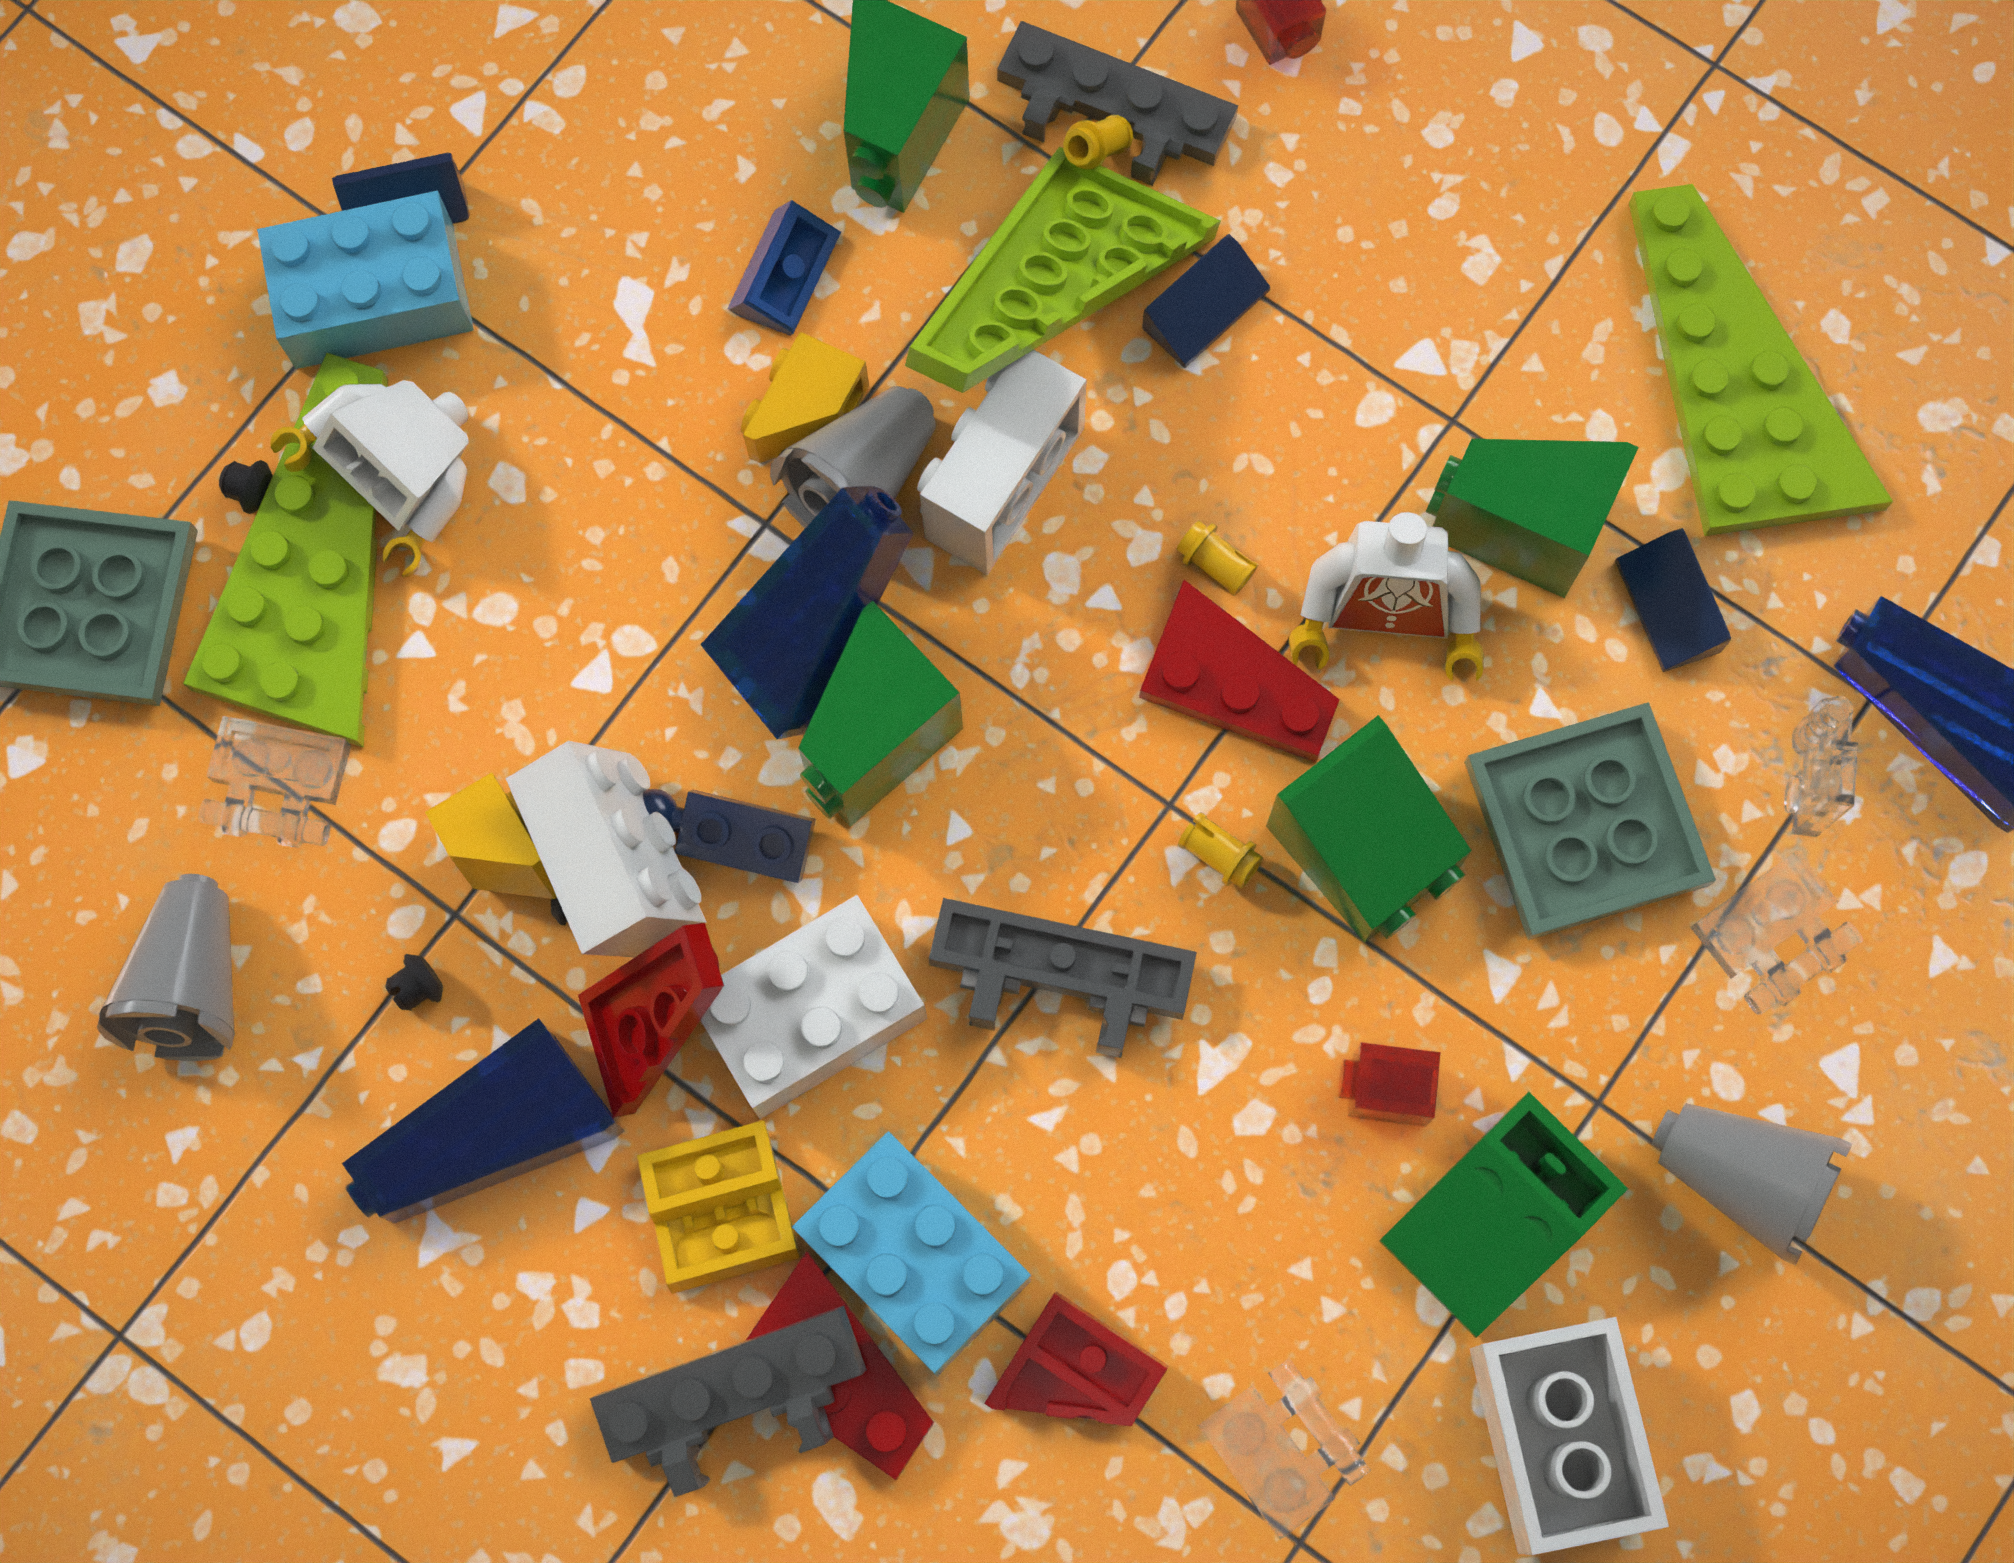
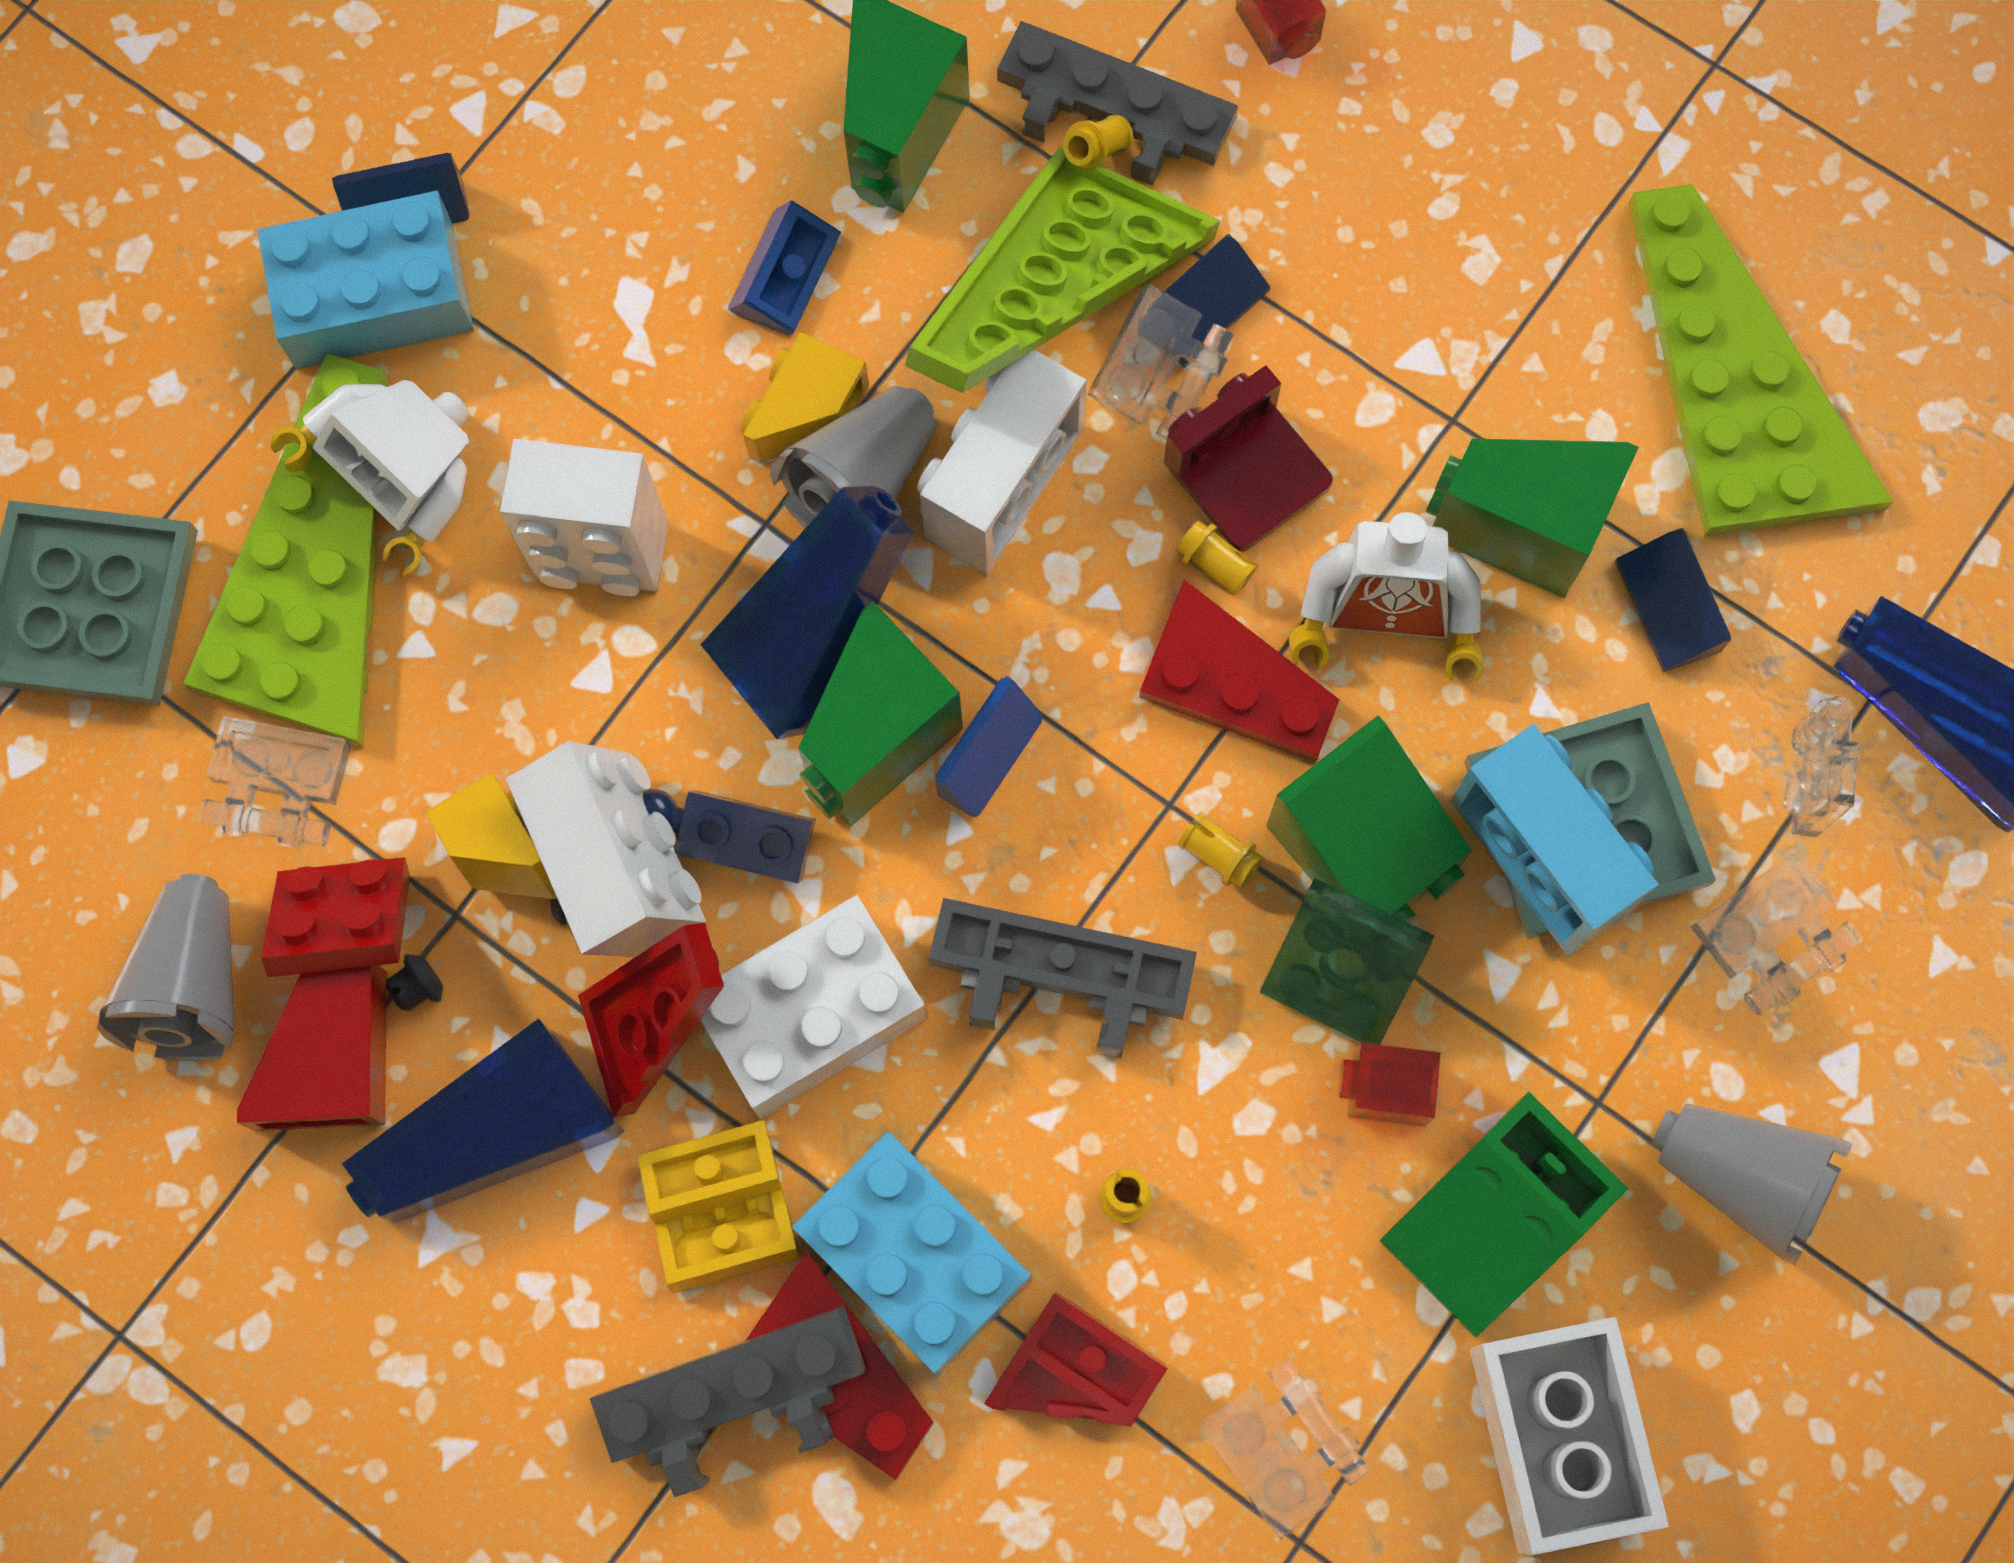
black piece [219,460,273,514] -> none
none -> red slope [237,965,387,1132]
none -> red plate [261,857,411,978]
none -> white brick [500,438,669,596]
none -> blue slope [935,676,1042,817]
none -> clear plate [1087,284,1234,440]
none -> yellow pin [1099,1168,1152,1224]
none -> dark red bracket [1164,365,1333,551]
none -> clear green plate [1259,878,1435,1050]
none -> medium azure brick [1450,724,1659,957]

